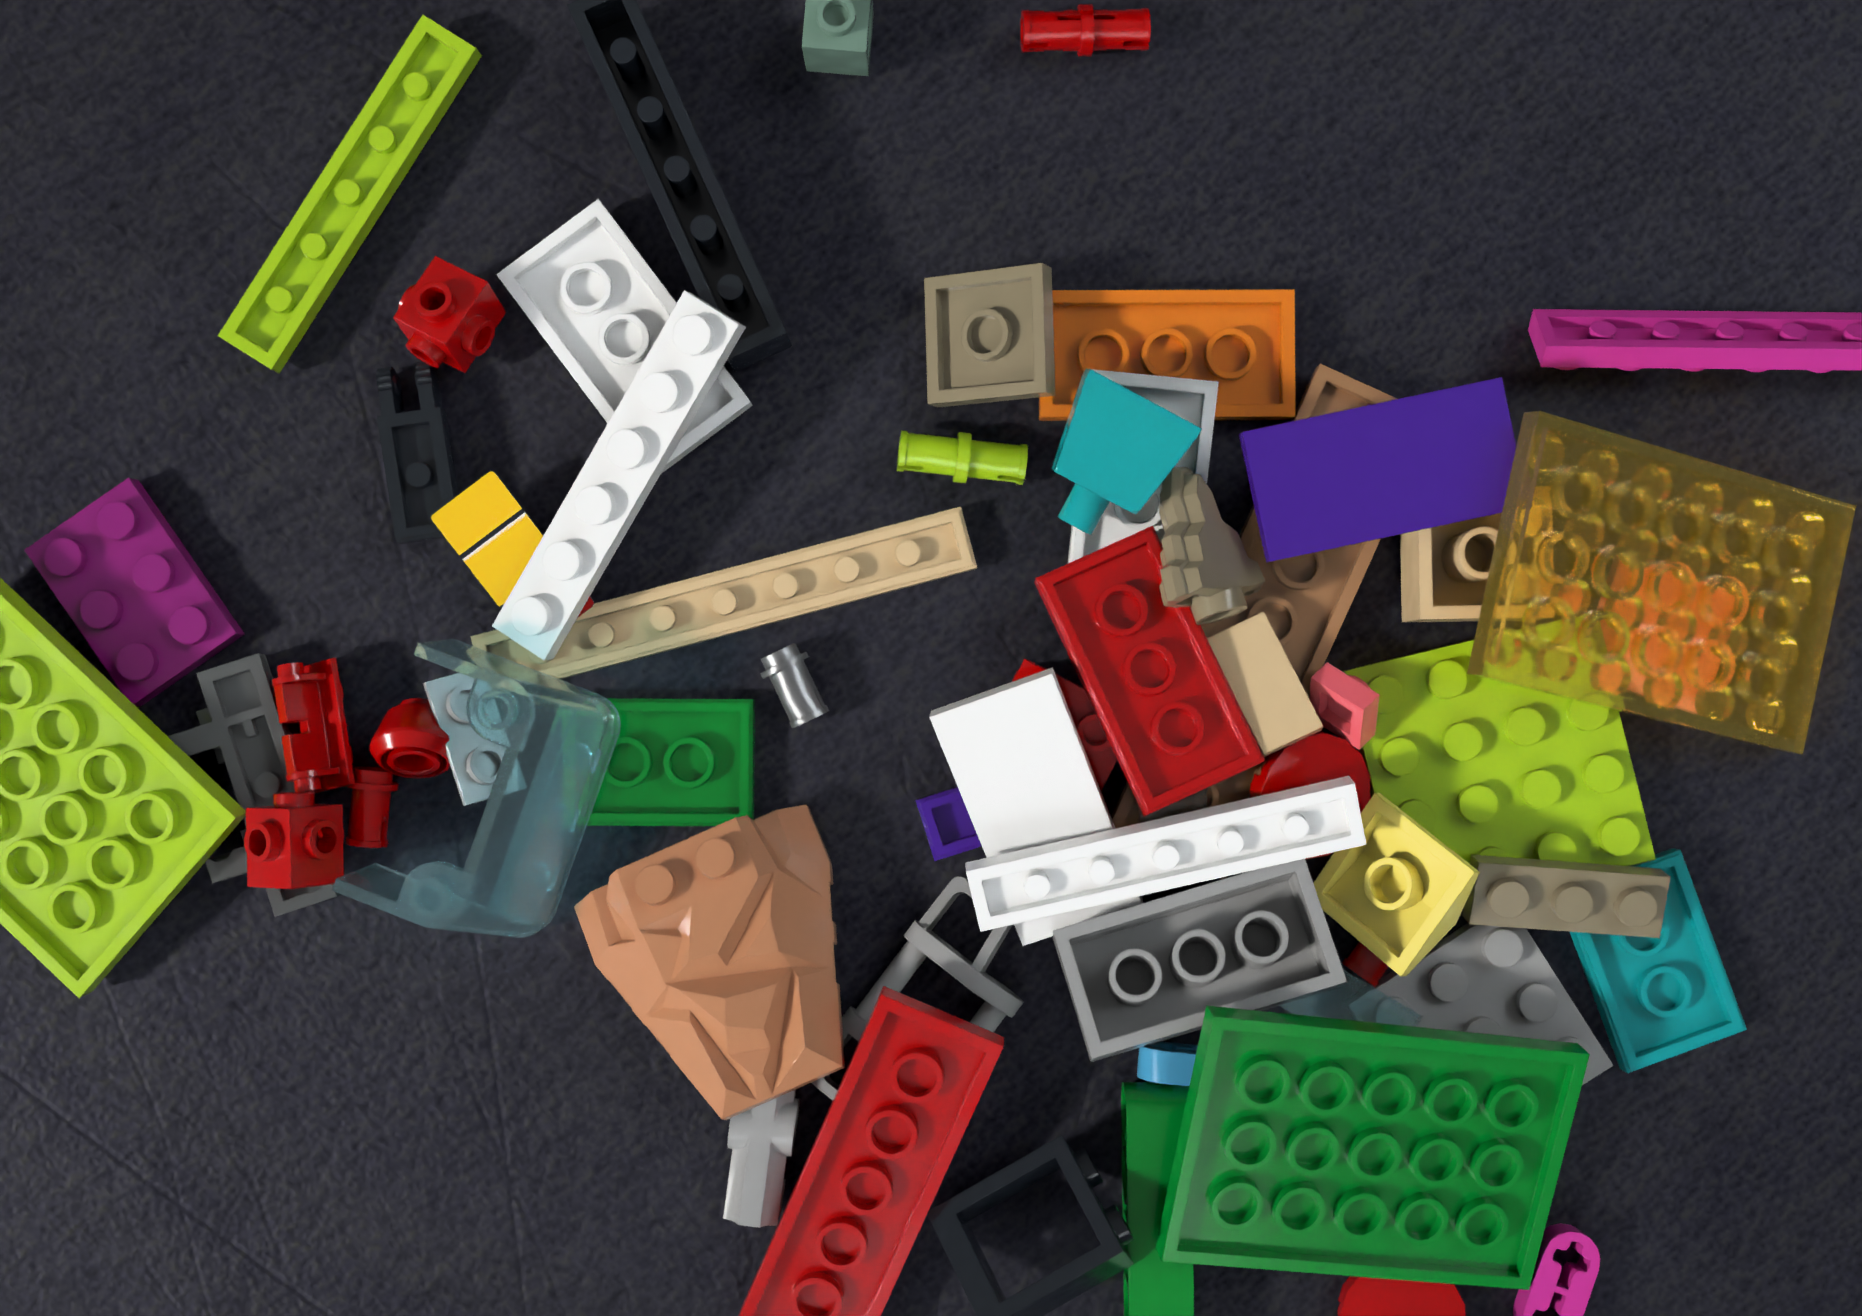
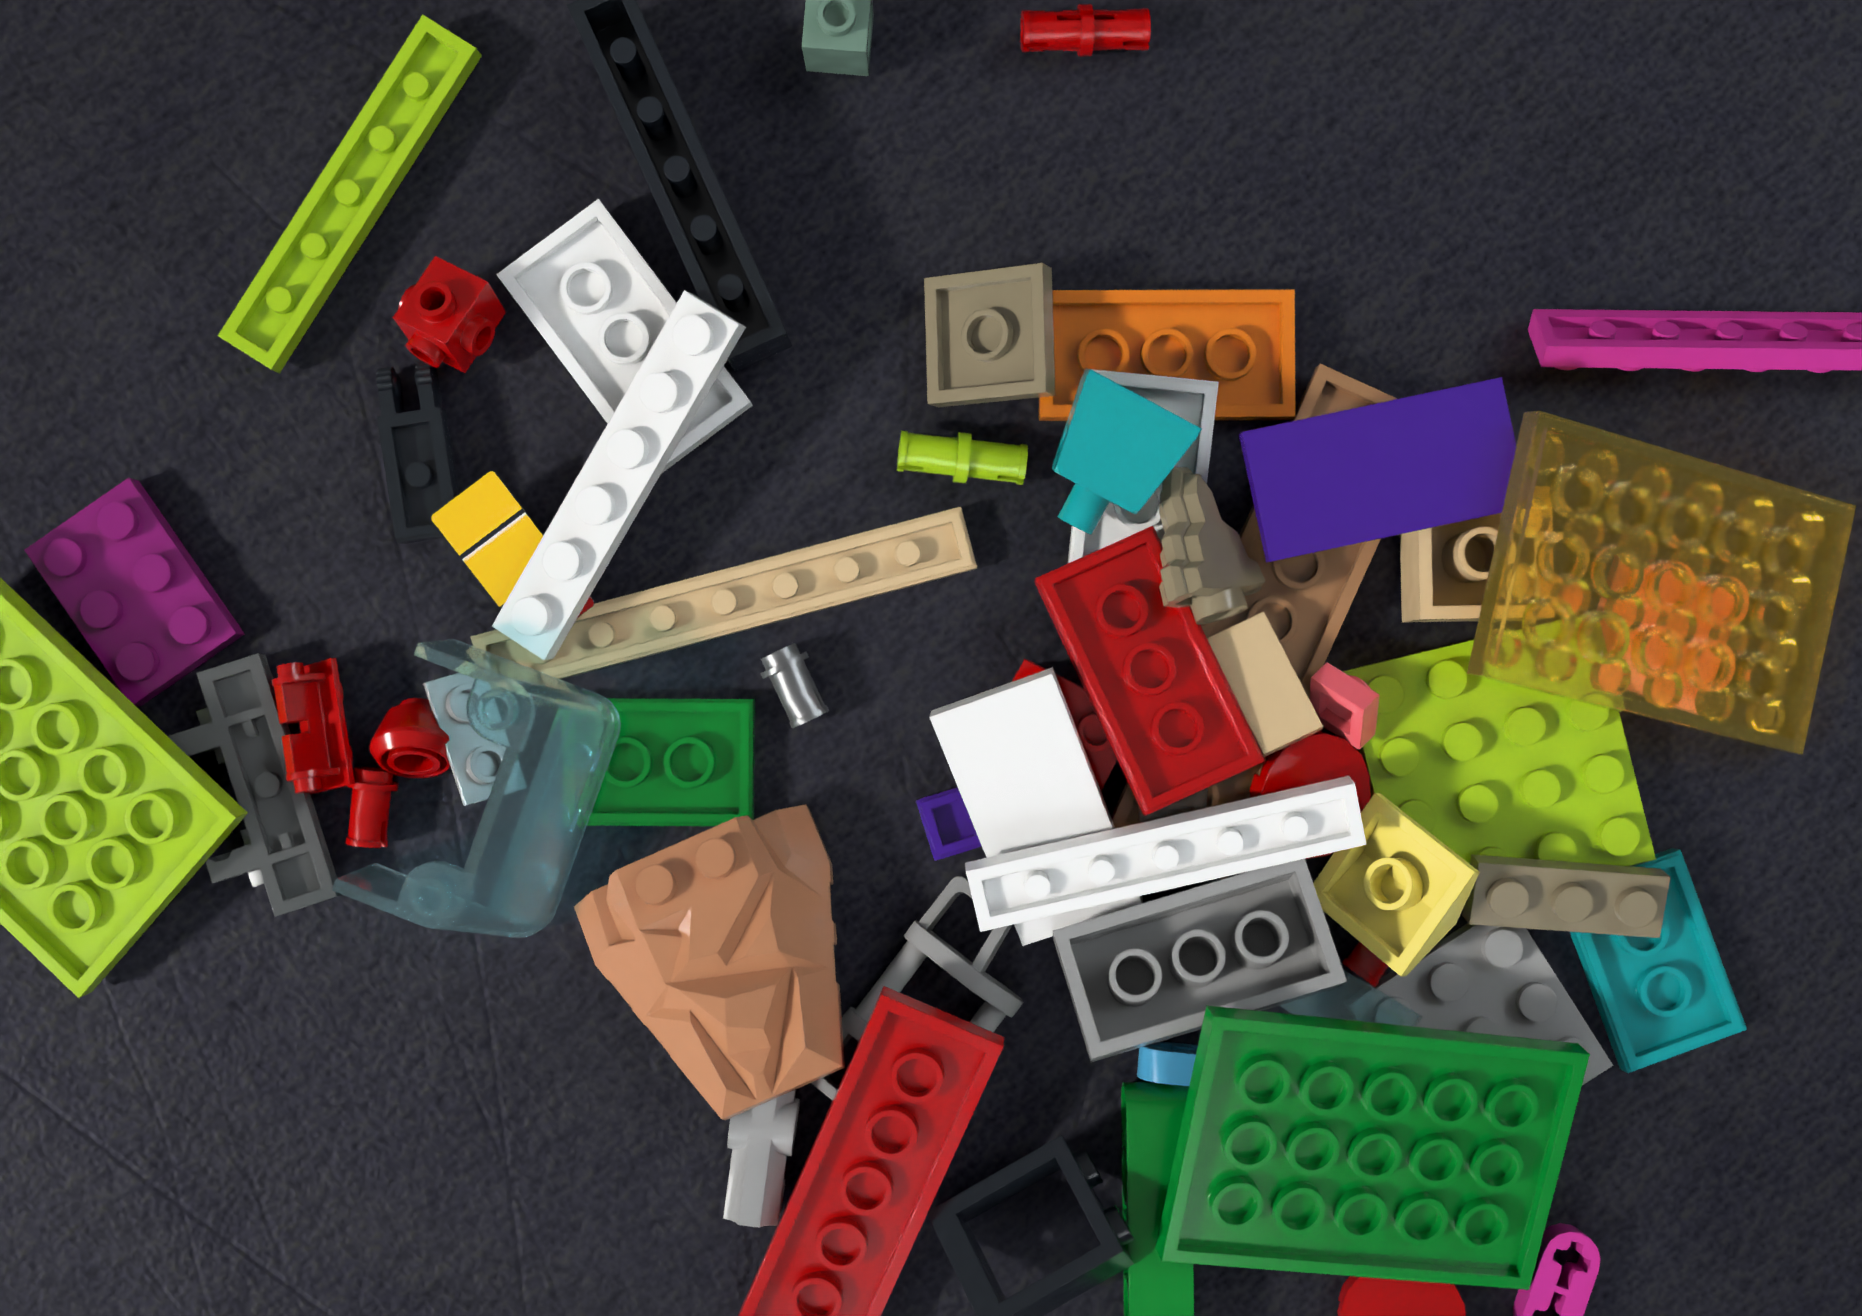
red brick [244,792,345,889] -> none

